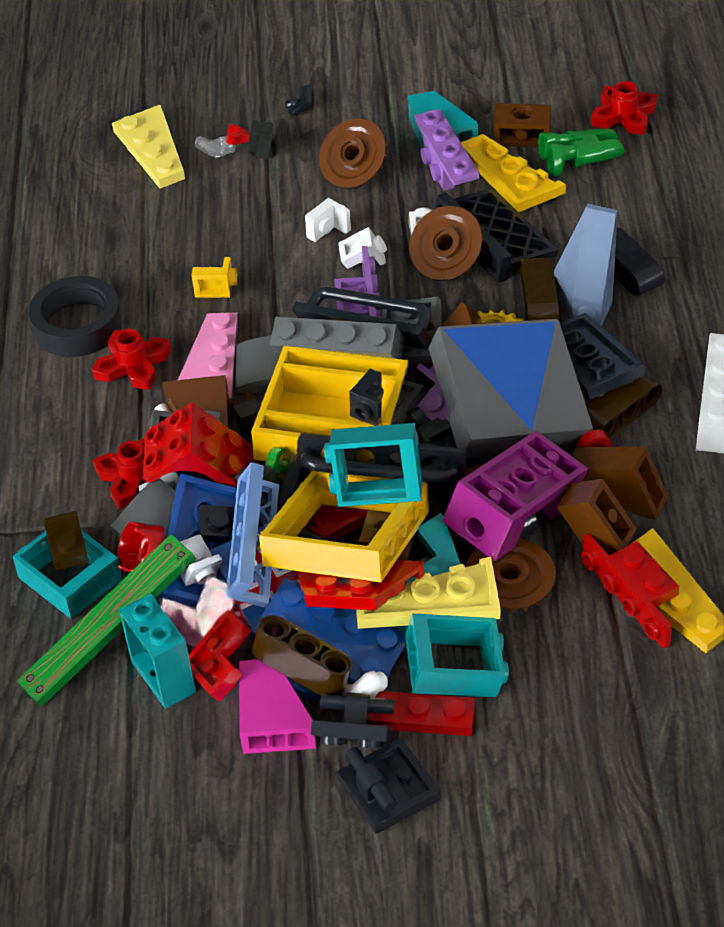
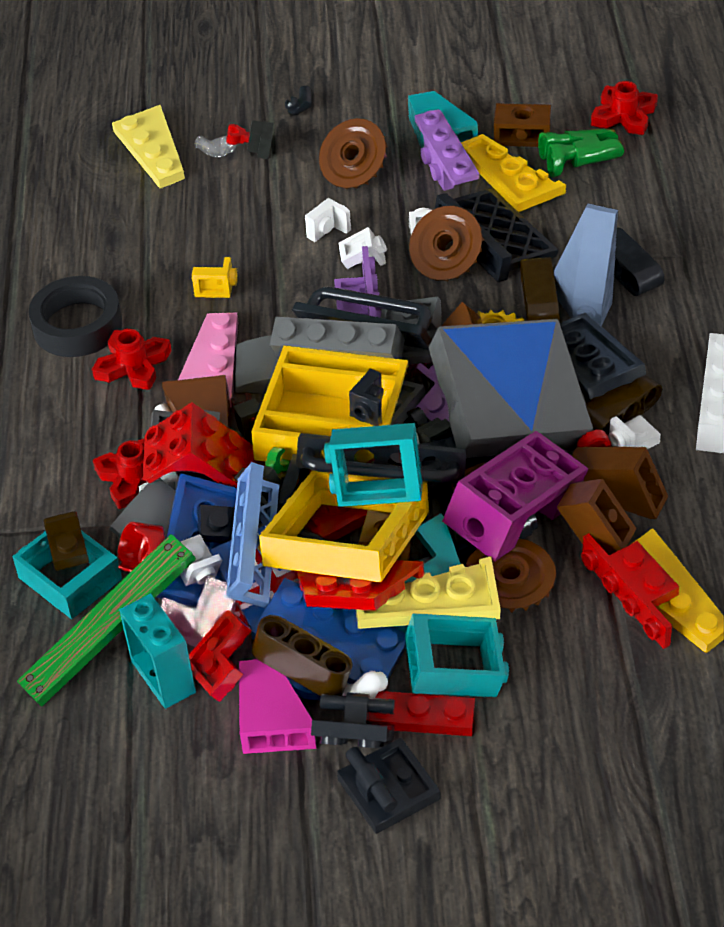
none -> white bracket [608,415,660,449]

